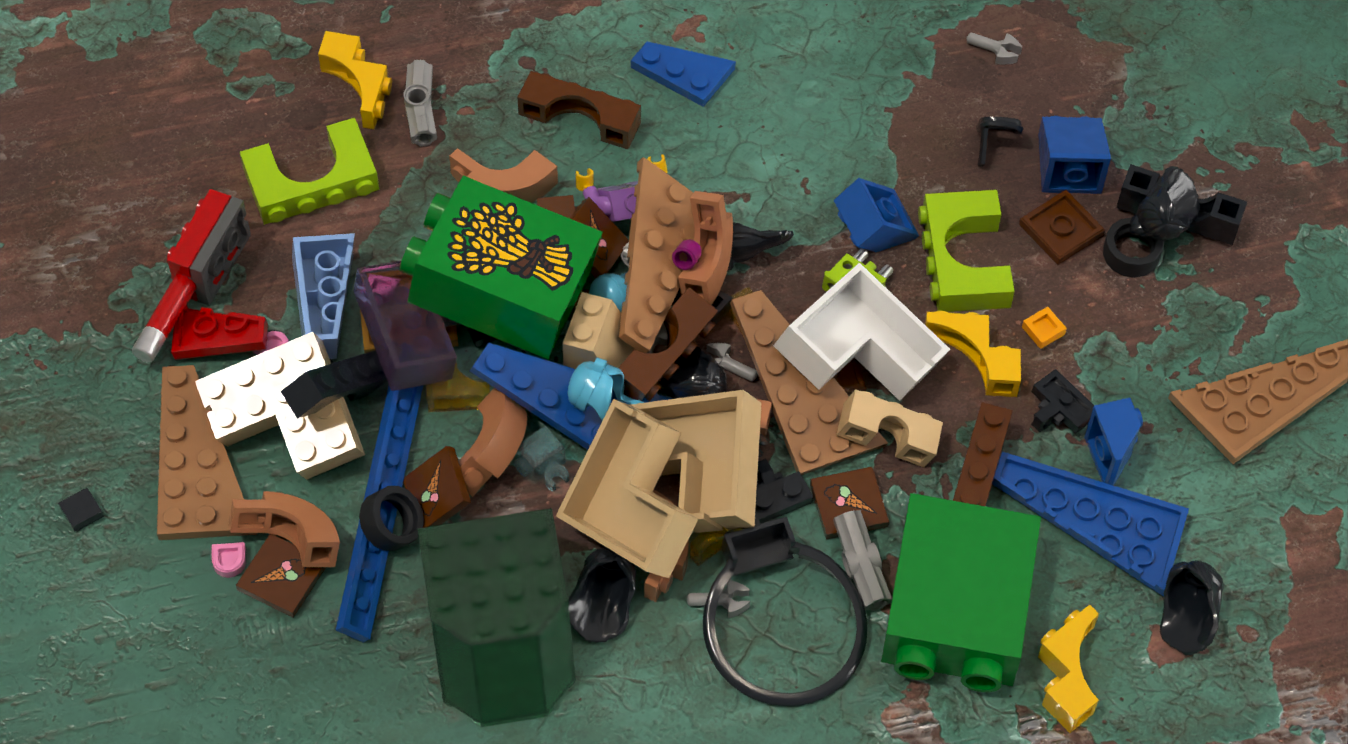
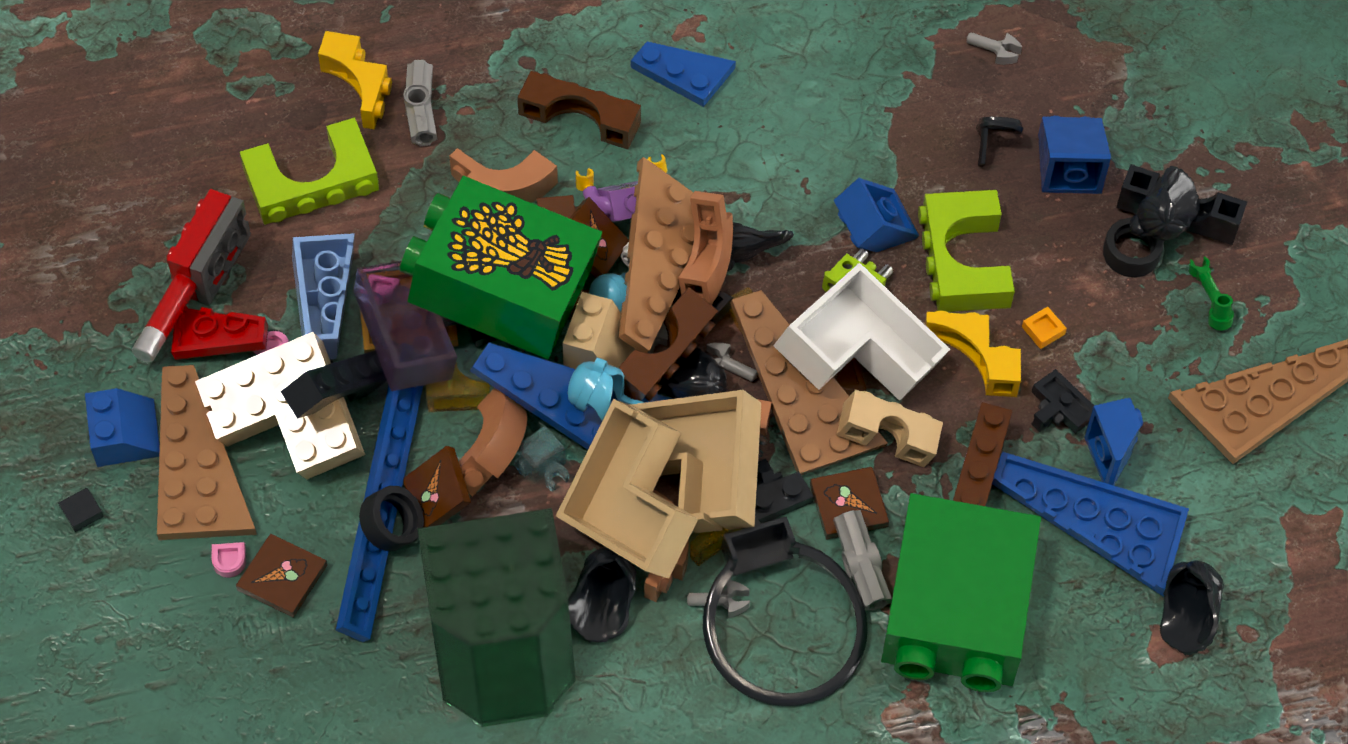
nougat arch [229,491,340,567] -> none
magenta piece [672,239,702,270] -> none
reddish brown tile [1019,190,1105,265] -> none
yellow arch [1038,605,1099,733] -> none
none -> blue slope [85,388,160,467]
none -> green brick [1189,256,1234,331]

